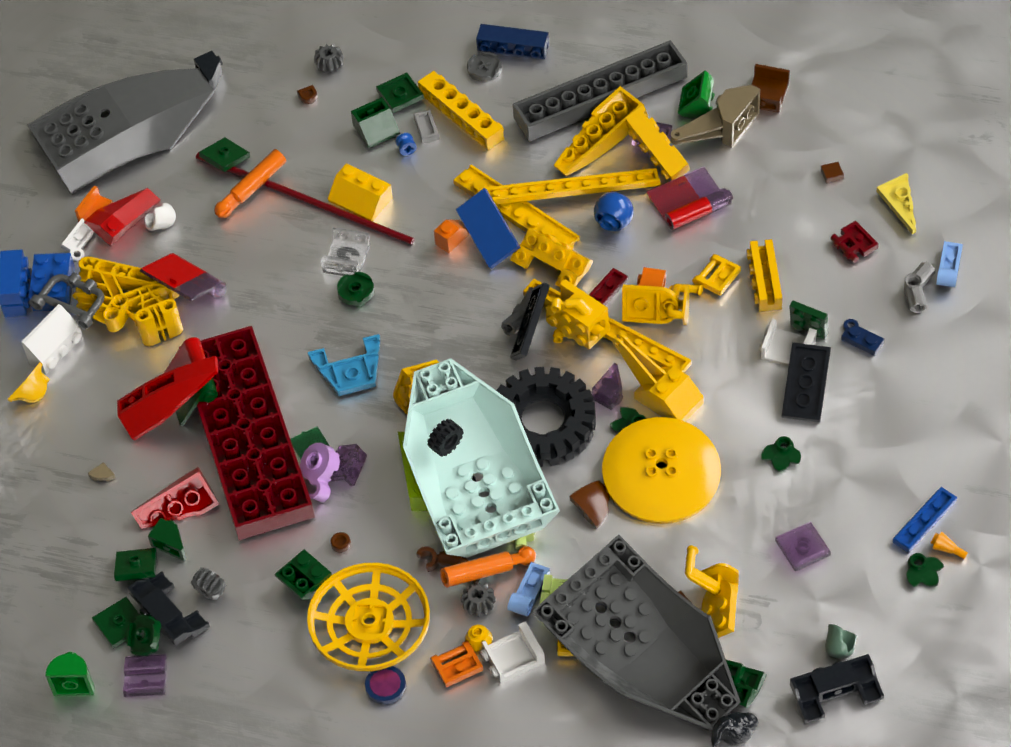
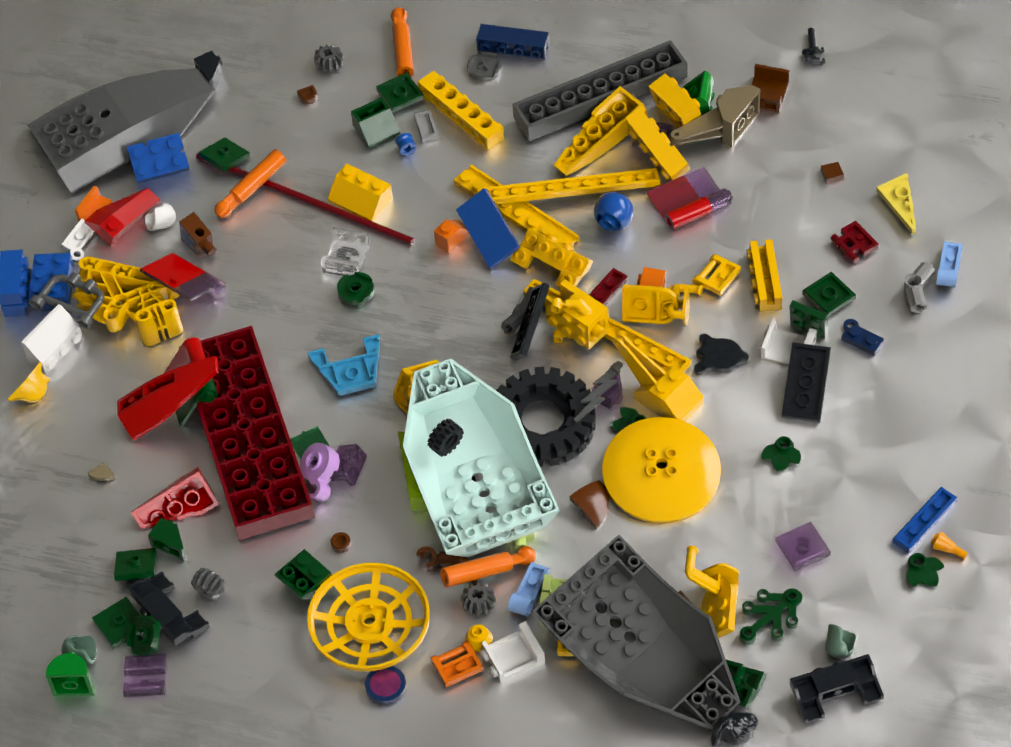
none -> sand green hair [61,635,97,665]
none -> blue piece [127,133,189,184]
none -> reddish brown torso [179,212,217,257]
none -> orange piece [390,7,414,77]
none -> dark grey piece [574,361,623,423]
none -> yellow slope [649,73,701,128]
none -> black tile [694,334,749,375]
none -> dark green plant [739,588,802,645]
none -> black piece [802,28,826,65]
none -> dark green plate [802,272,856,317]

